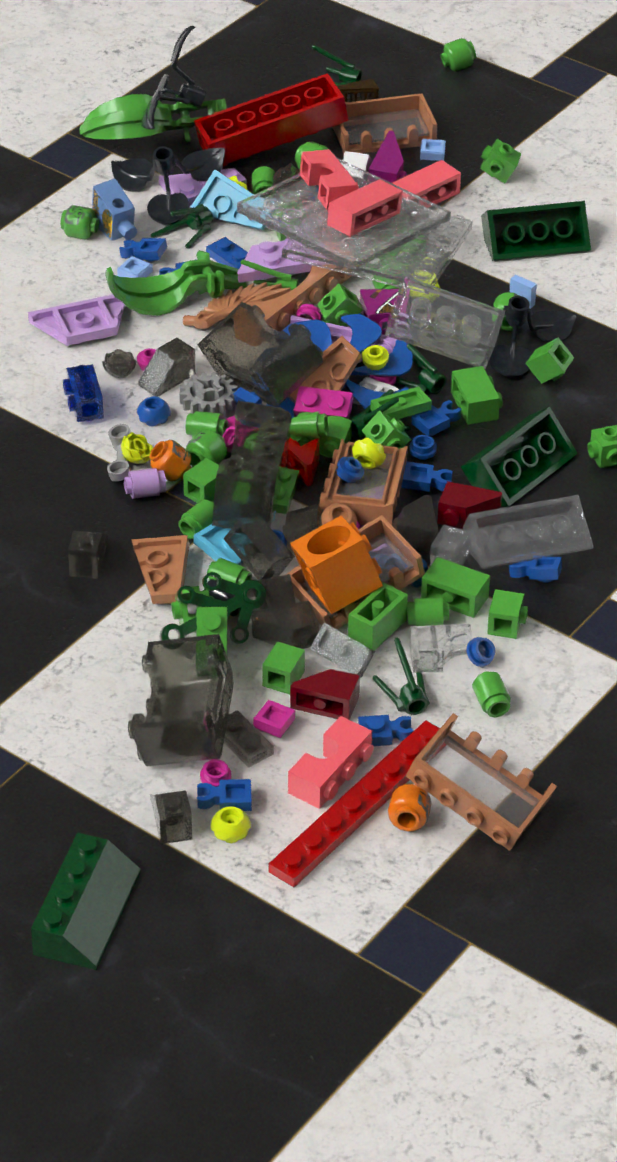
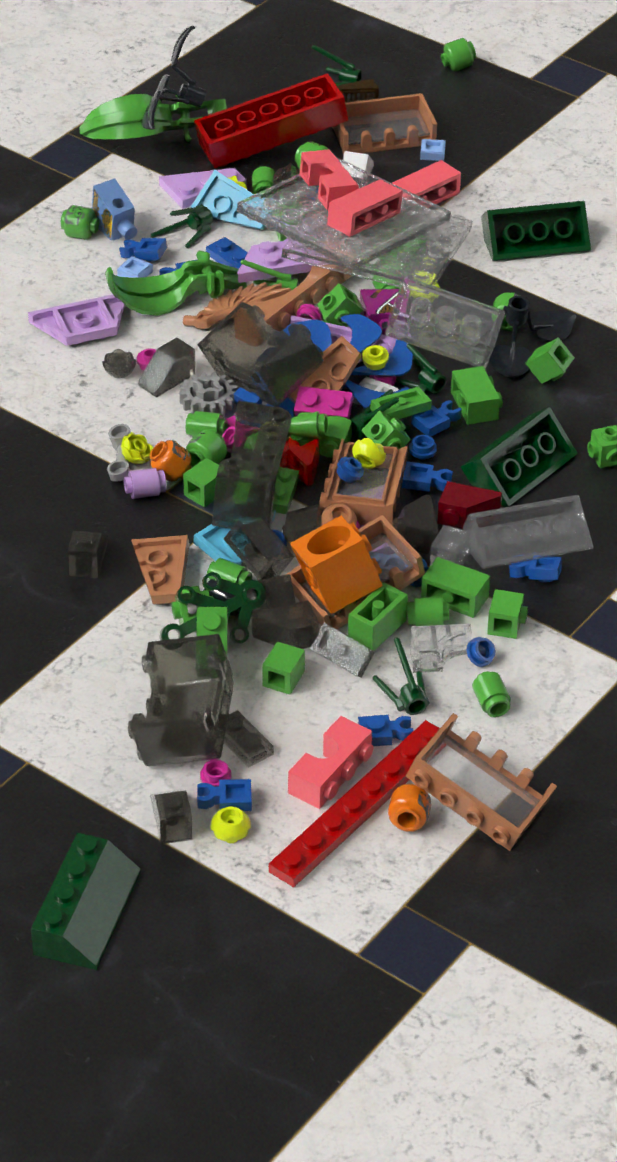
clear blue brick [63,364,104,422] -> none
black plant [111,146,225,225] -> none
blue plate [136,396,171,426] -> none
bright green brick [178,499,221,539] -> none
dark pink plate [253,700,295,738] -> none
dark red slope [290,669,360,720] -> none
magenta slope [368,130,407,184] -> none
bright green brick [480,139,522,183] -> none
light blue tile [509,274,537,309] -> none

